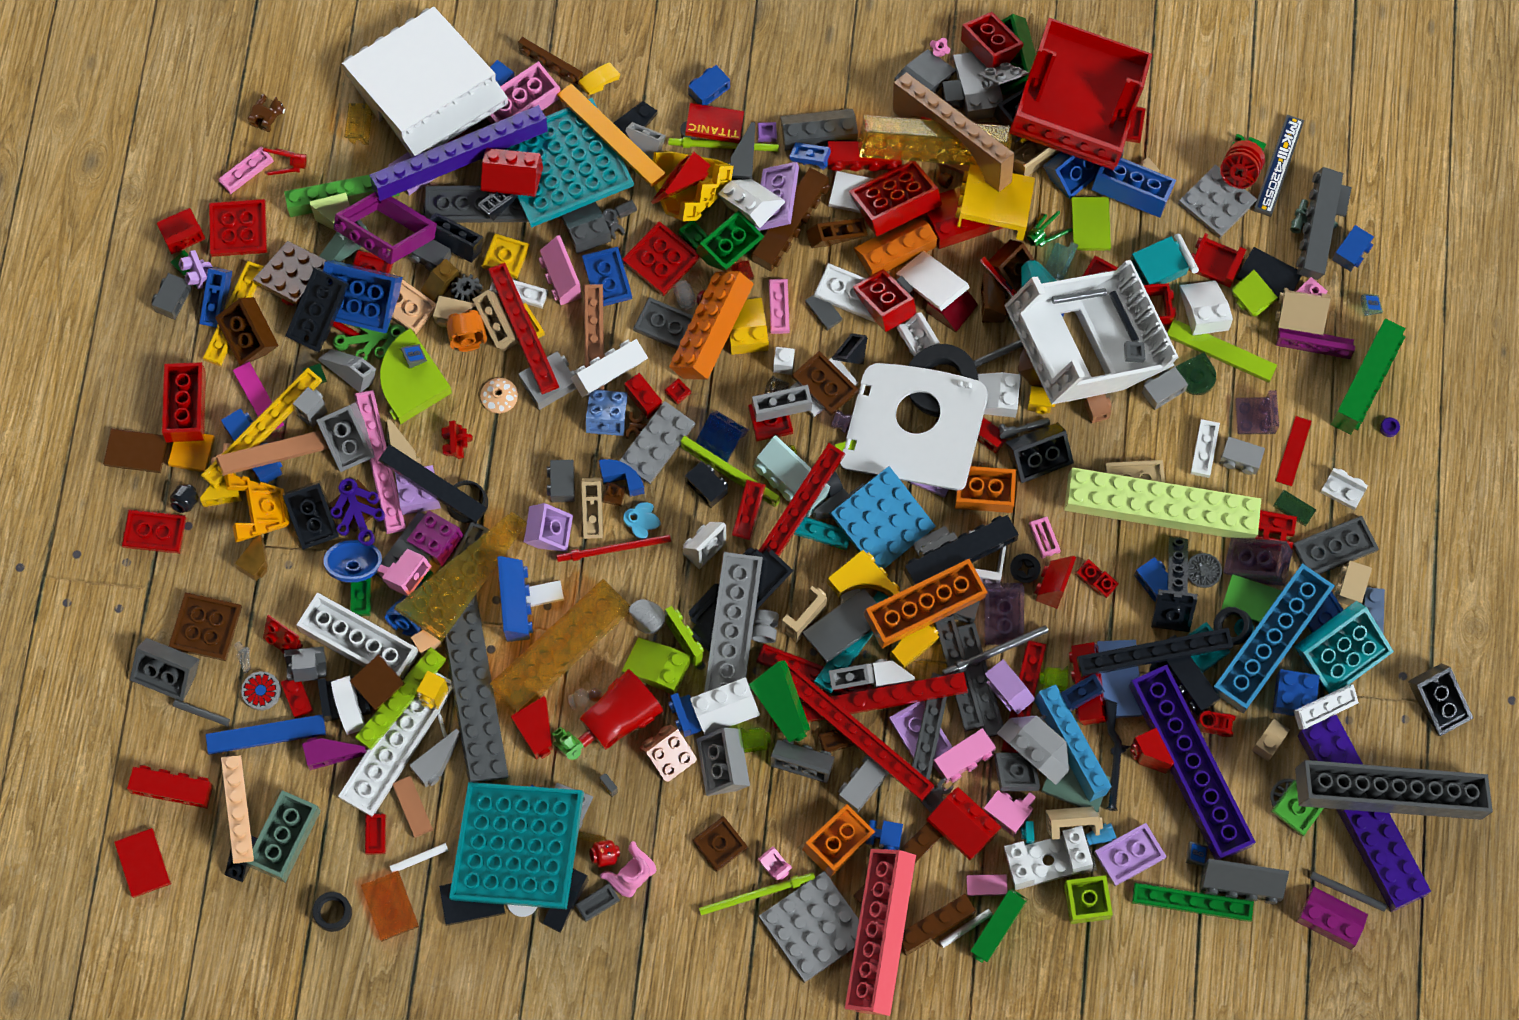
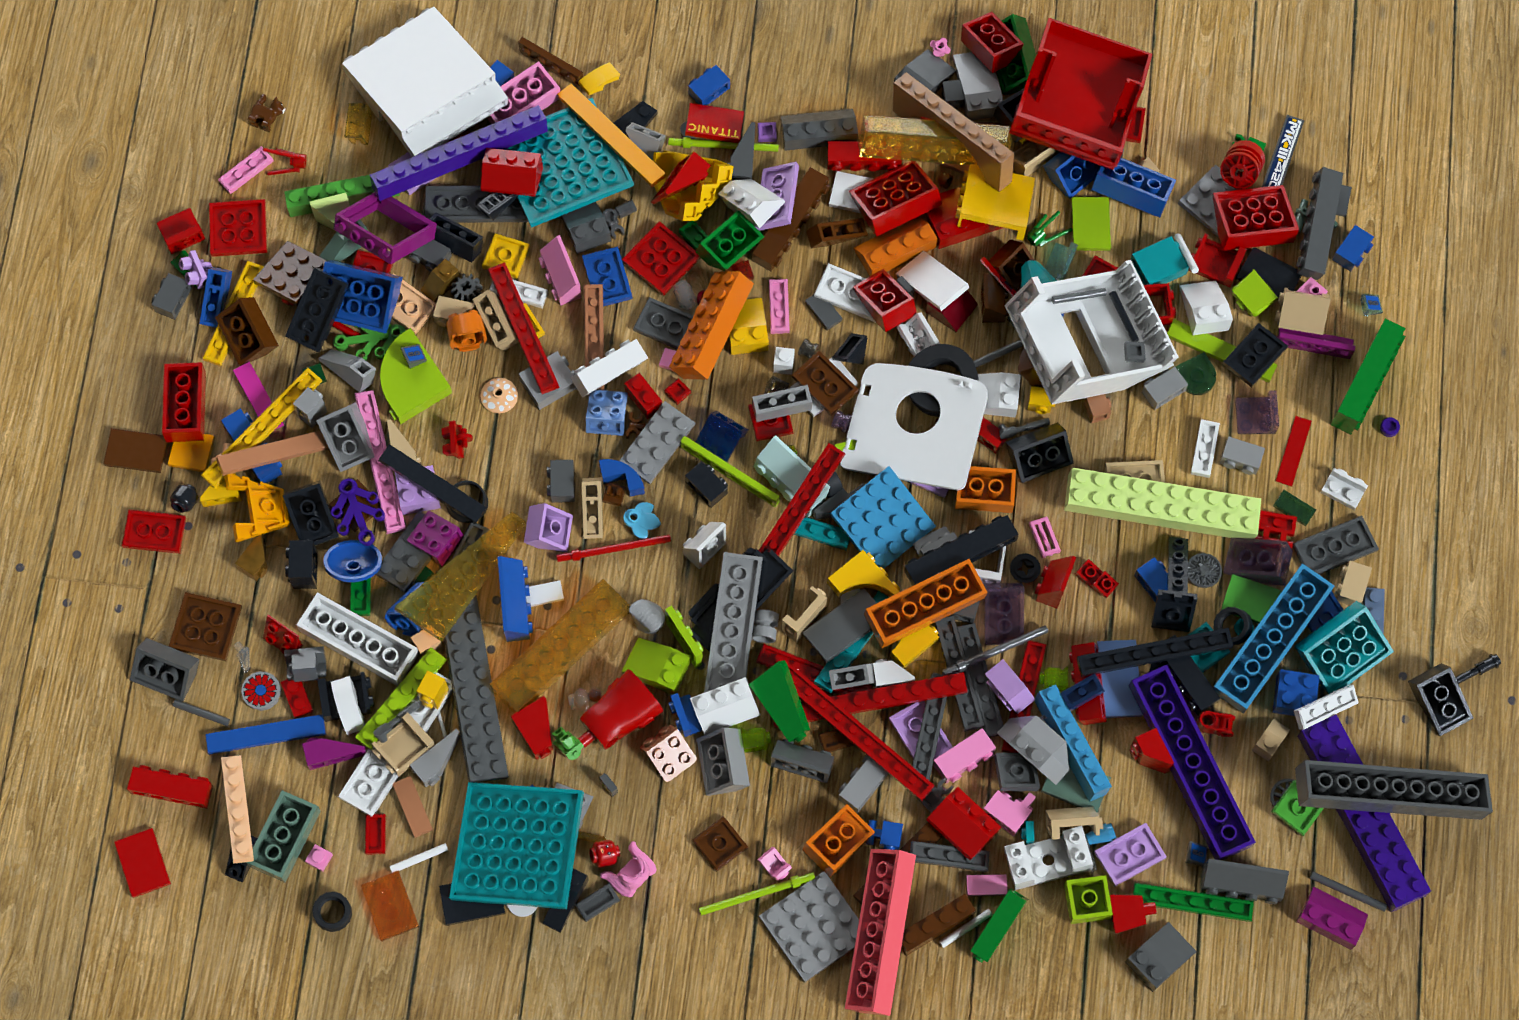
reddish brown tile [350,654,406,710] -> none
bright pink hinge [377,549,432,597] -> none
red tile [732,480,766,540] -> none
blue tile [789,142,831,170] -> none
light grey hinge [978,62,1029,89] -> none
black piece [1103,700,1130,811] -> none
none -> black brick [285,540,318,589]
none -> bright pink plate [305,844,333,872]
none -> tan panel [372,713,435,776]
none -> dark grey piece [373,701,420,743]
none -> bright pink tile [659,348,676,371]
none -> clear smoke wheel [798,338,820,360]
none -> dark grey tile [910,841,990,872]
none -> red torso [1109,894,1157,933]
none -> dark grey slope [1125,922,1197,992]
none -> red slope [1212,185,1299,251]
none -> black plate [1222,323,1288,388]
none -> black pin [1444,654,1501,688]

